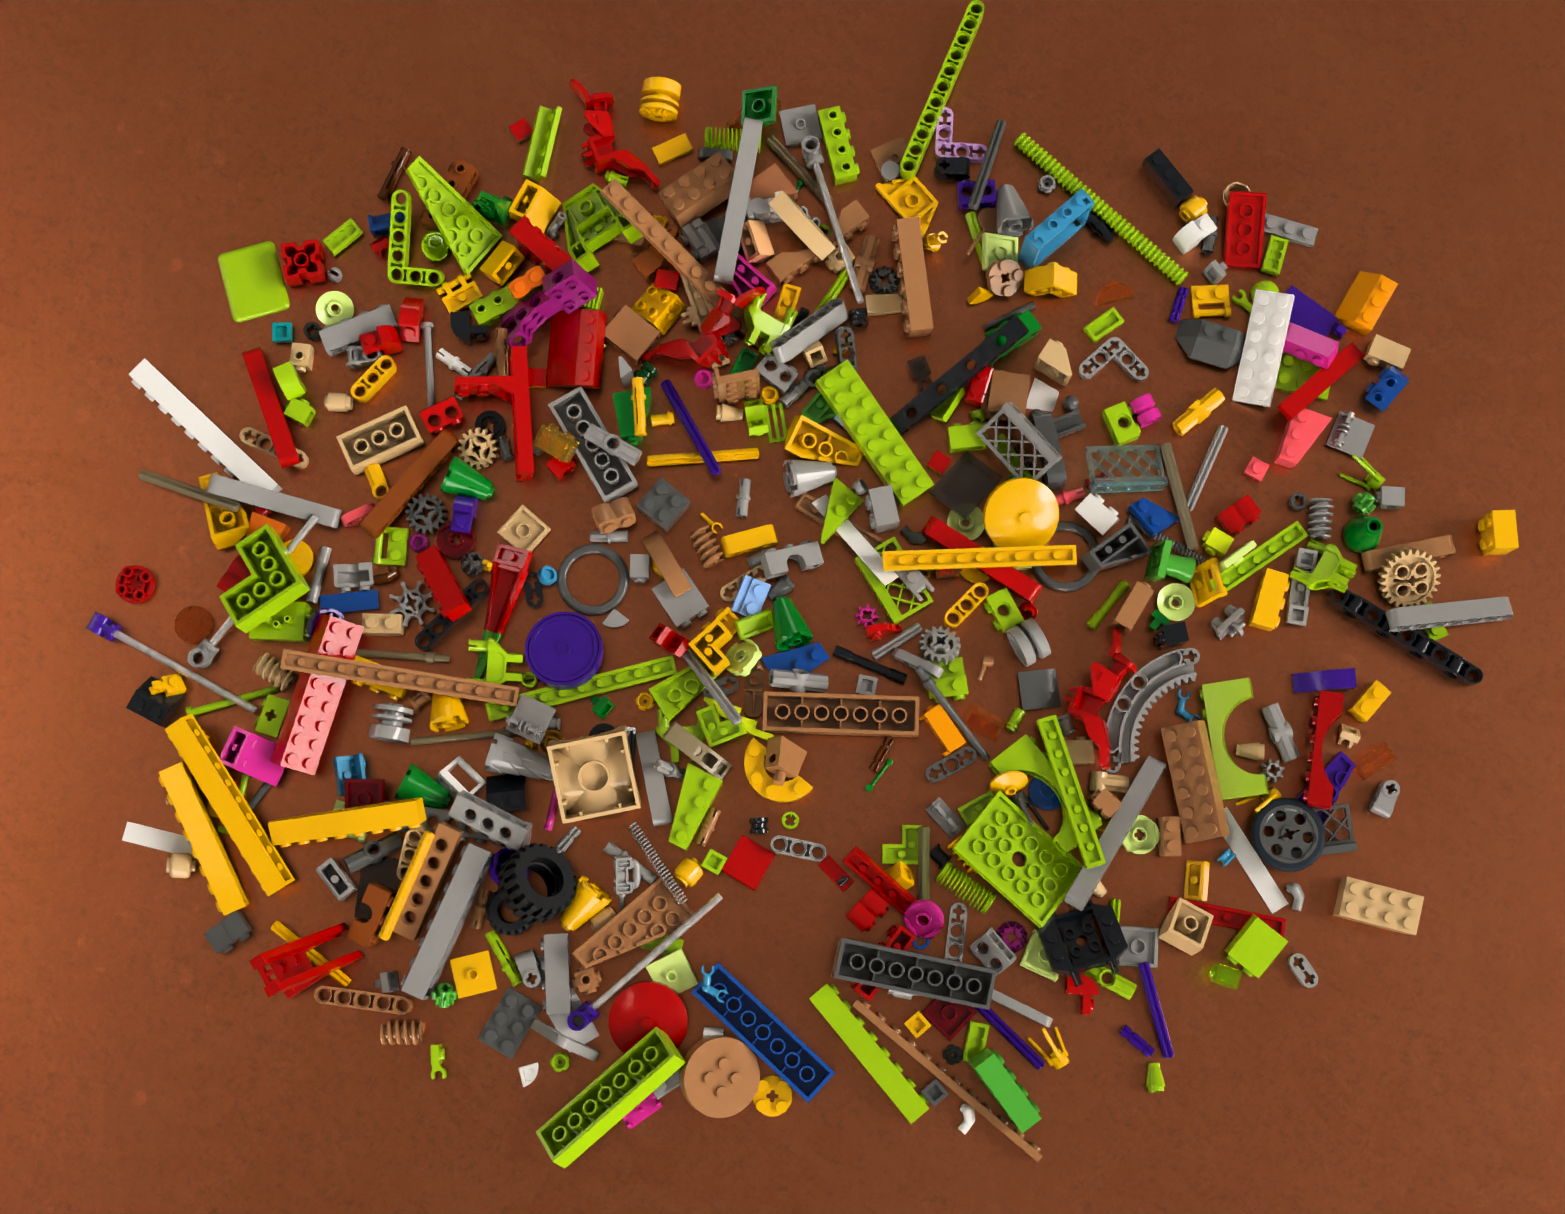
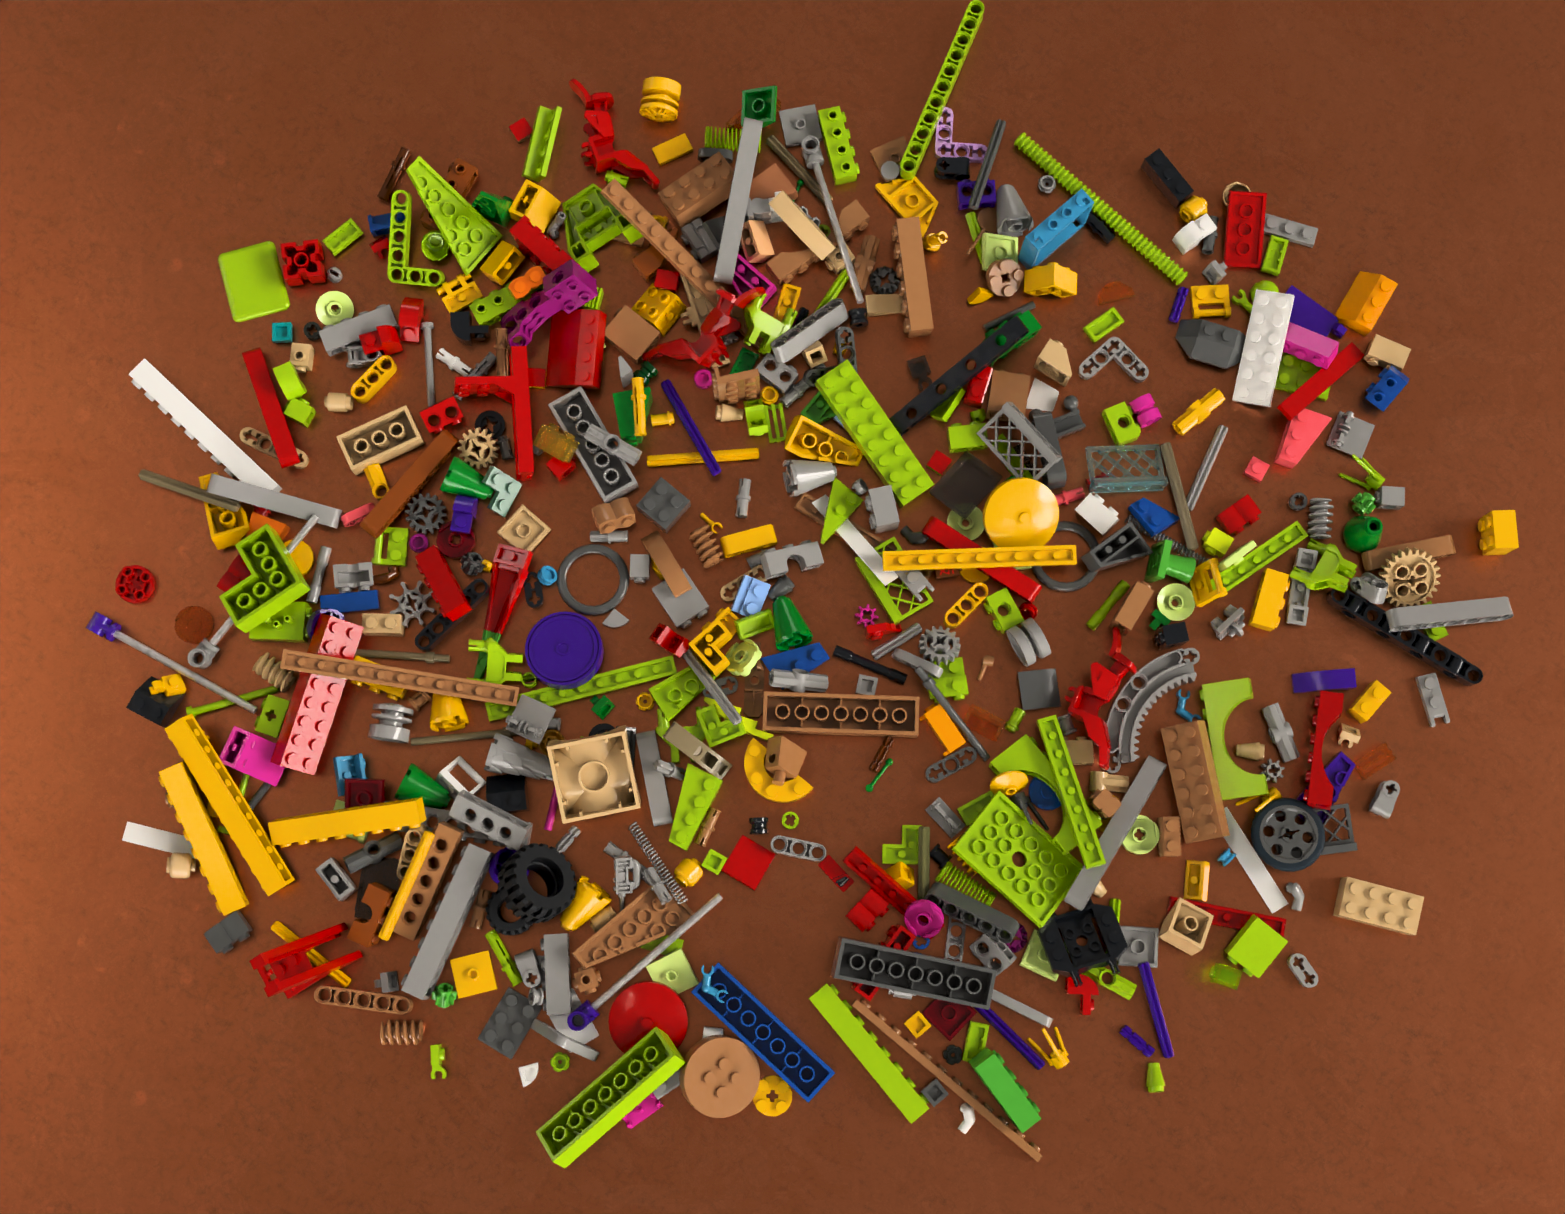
none -> plate [482,465,522,517]
none -> light grey bush [528,987,544,1006]
none -> light grey axle [643,867,672,905]
none -> dark grey beam [924,882,1020,943]
none -> light grey piece [1350,572,1389,604]
none -> light grey hinge [1415,672,1450,727]

